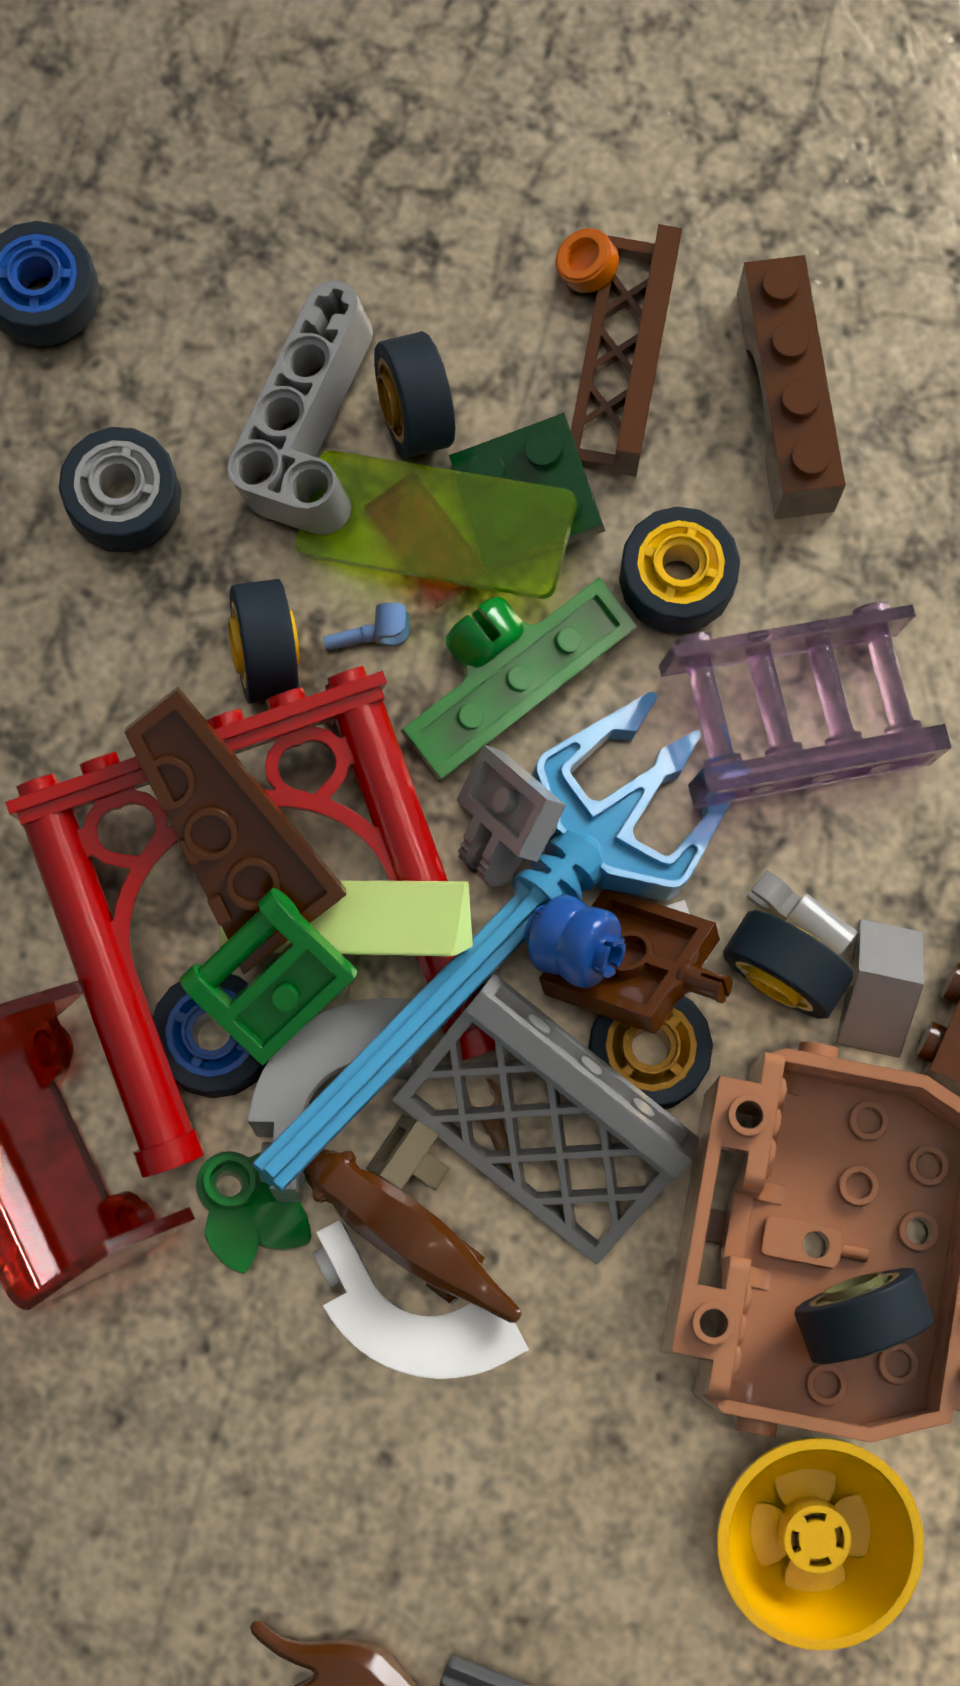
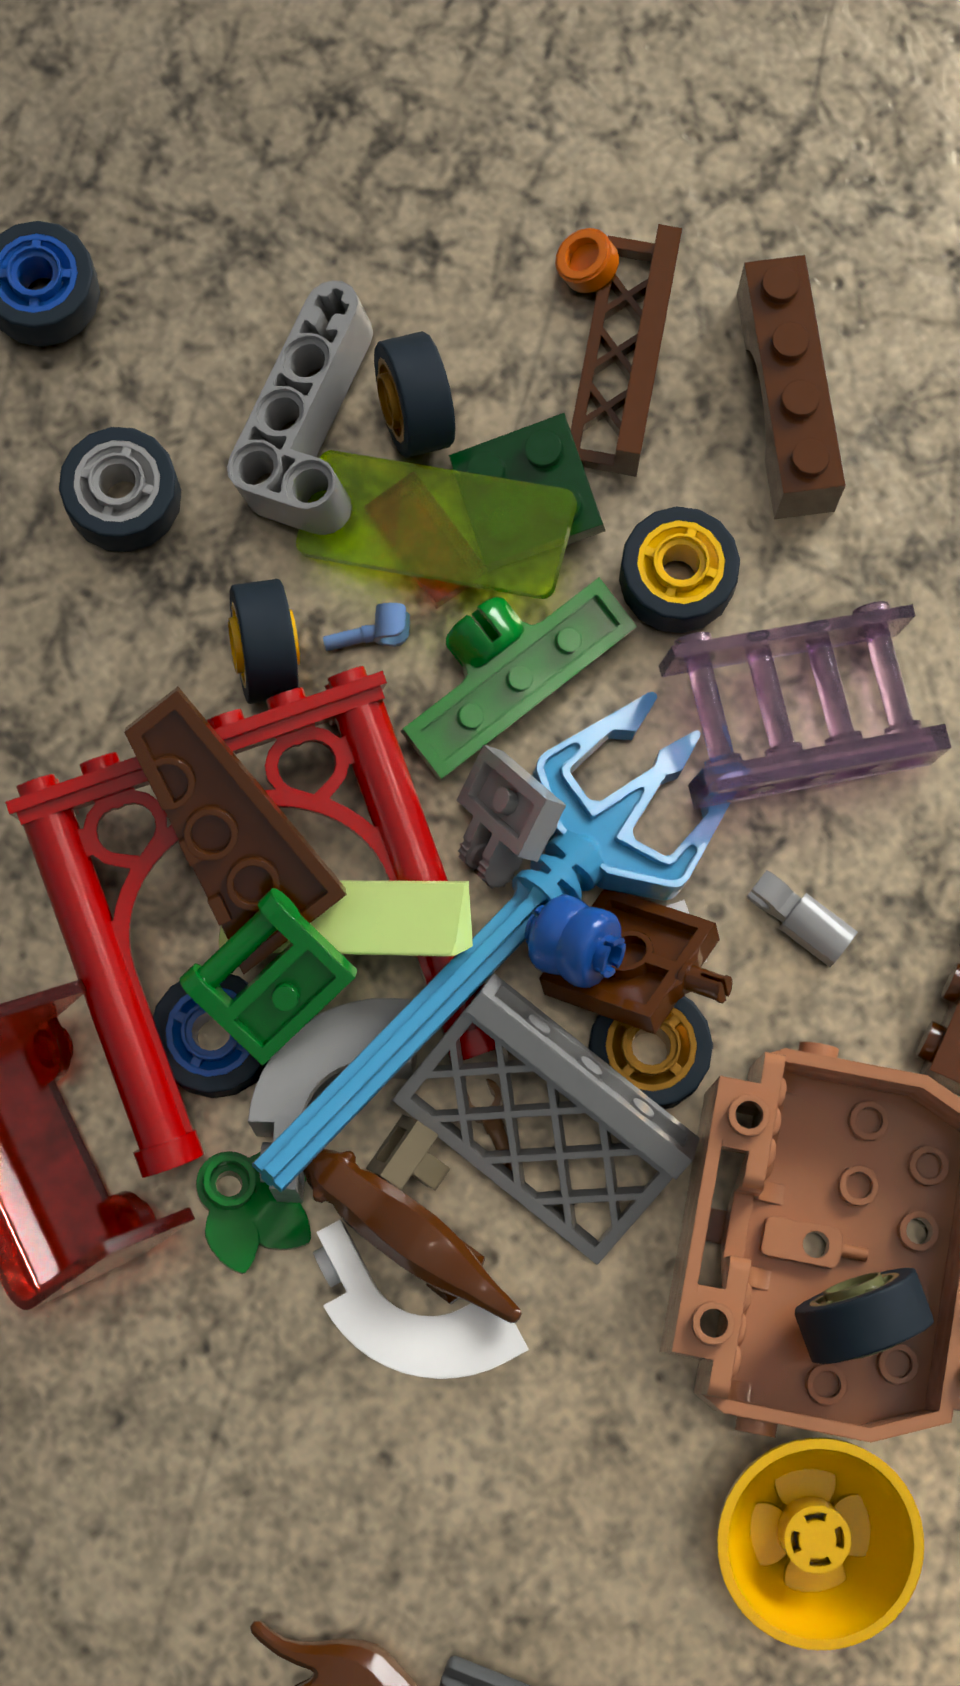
black wheel [723,910,853,1019] -> none
light grey slope [836,919,924,1058] -> none

